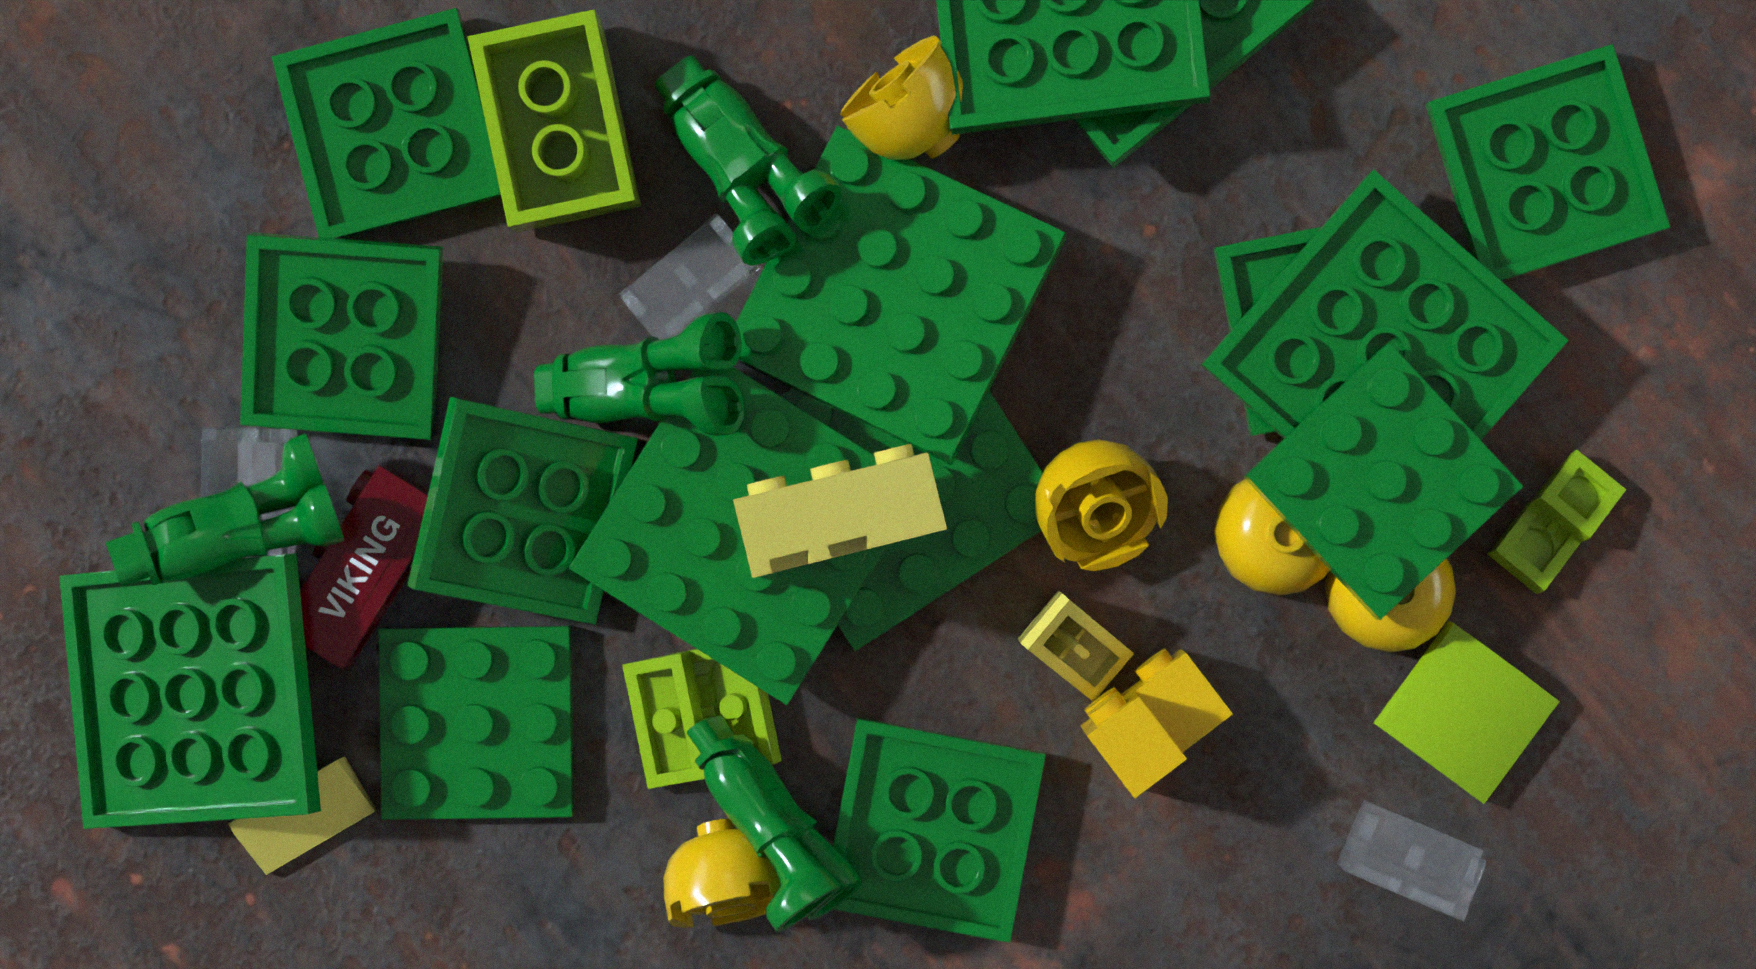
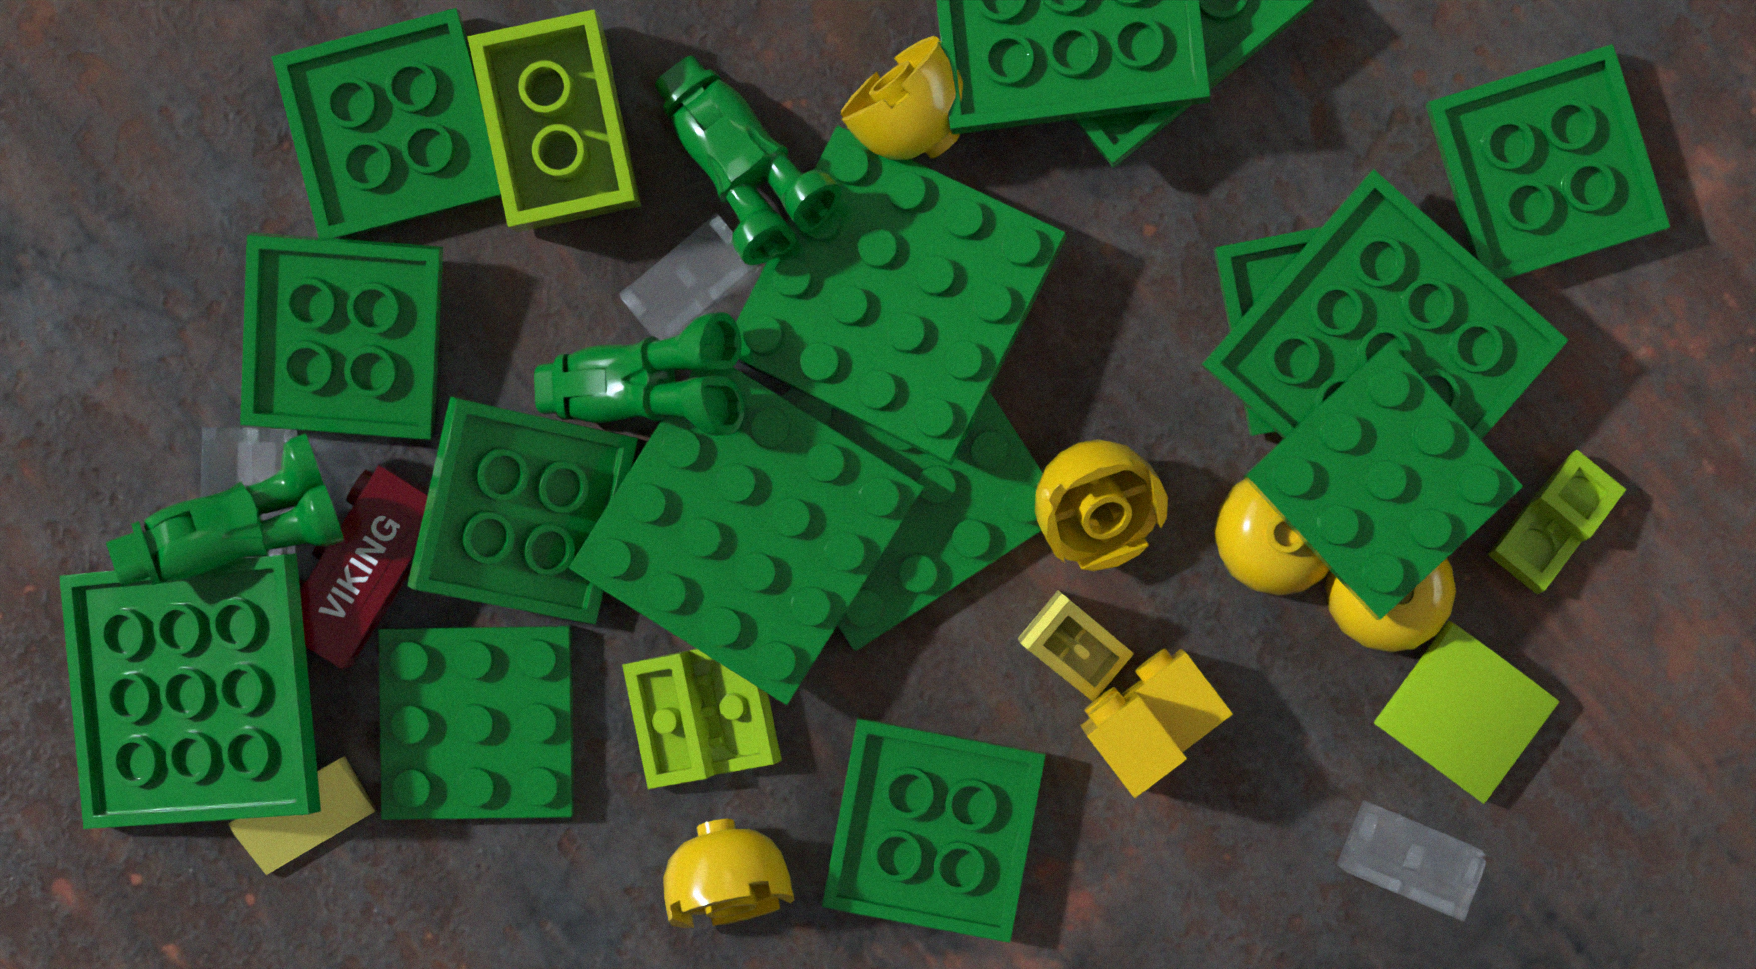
green piece [687,715,863,933] -> none
light yellow wedge [733,444,947,578] -> none

